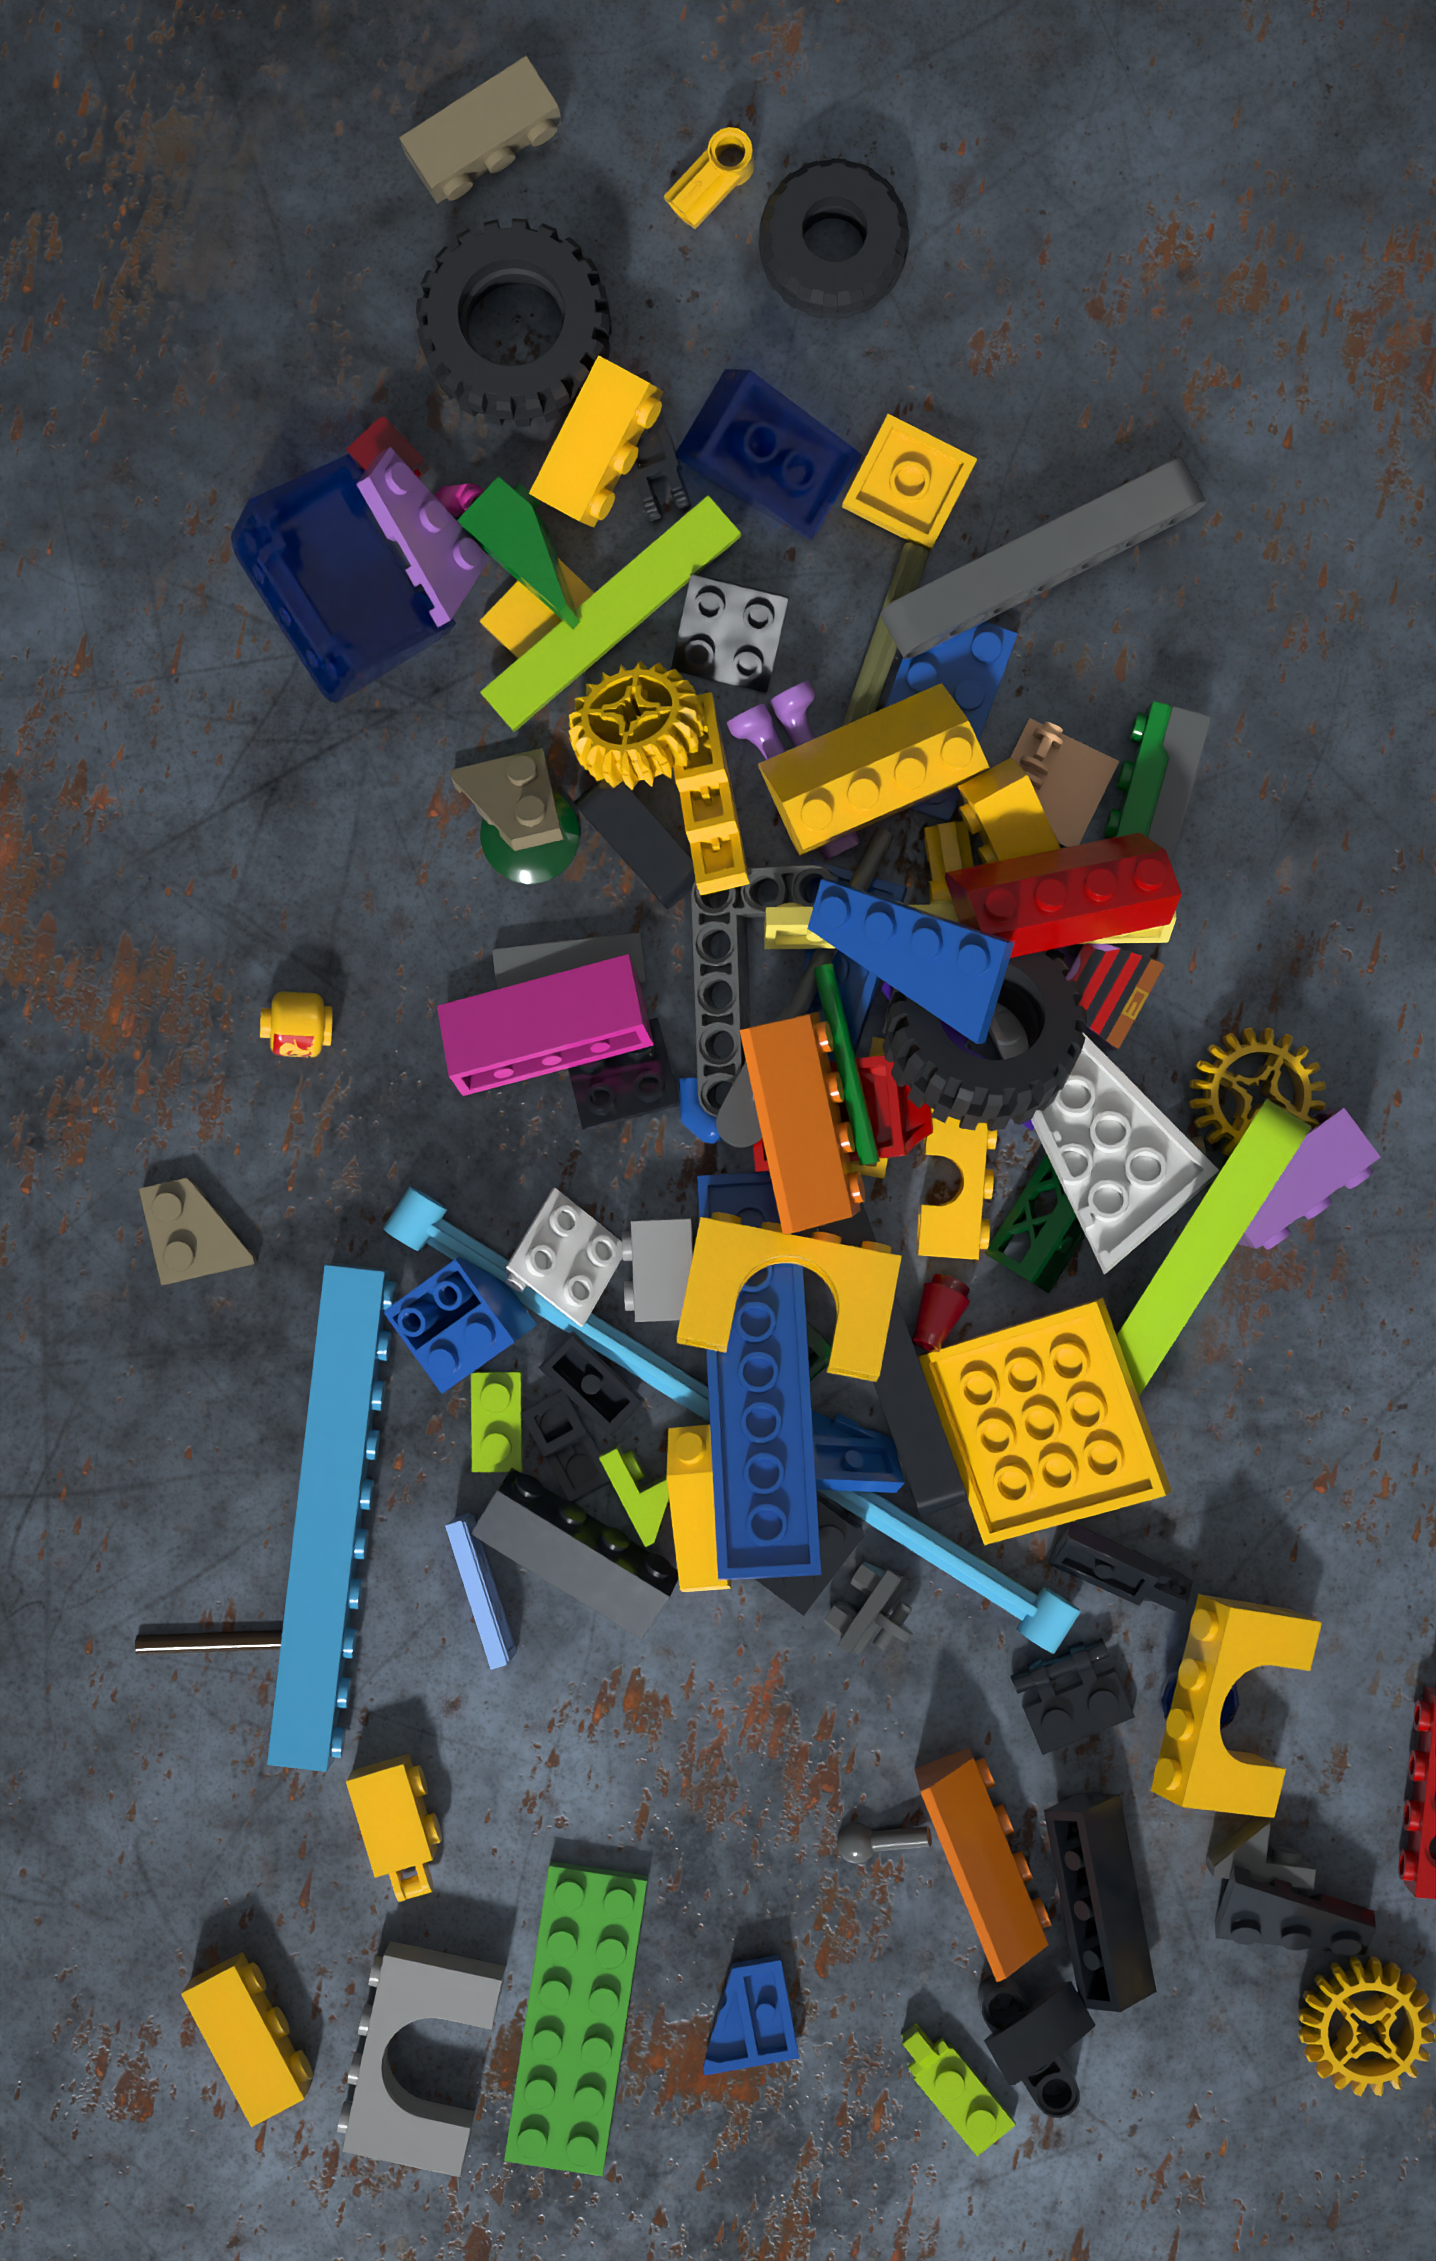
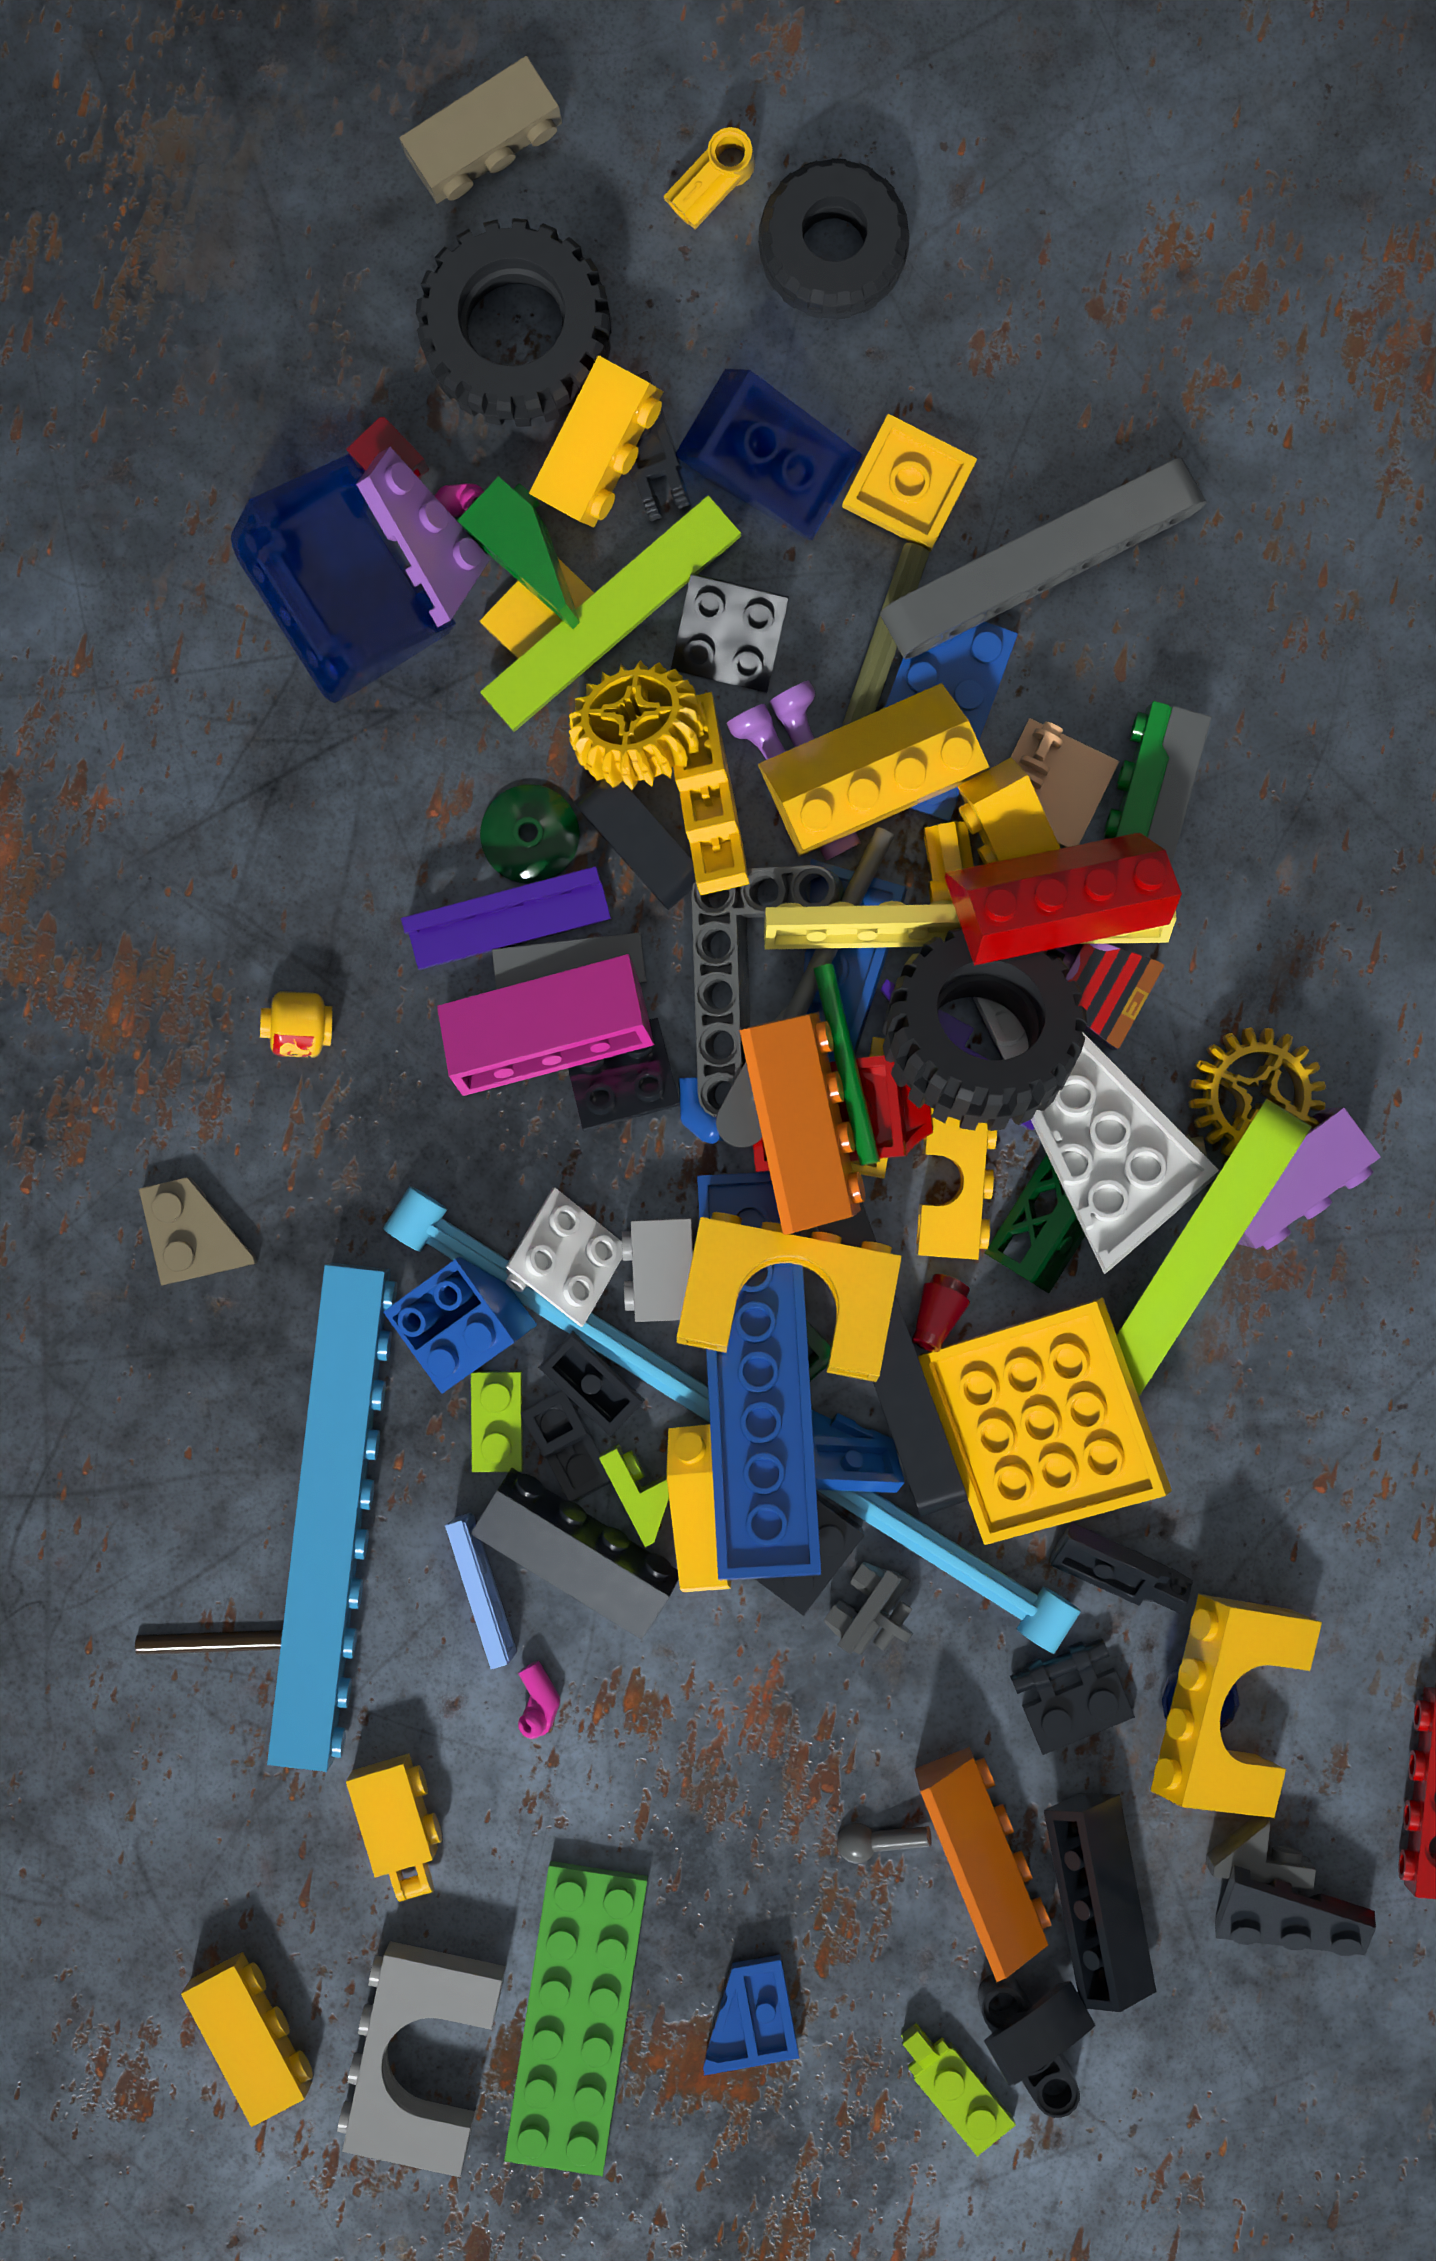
dark tan wing [449,748,563,851] -> none
blue wing [807,879,1015,1044] -> none
yellow gear [1297,1956,1435,2097] -> none
none -> dark purple fence [401,866,612,970]
none -> dark pink arm [518,1660,560,1739]

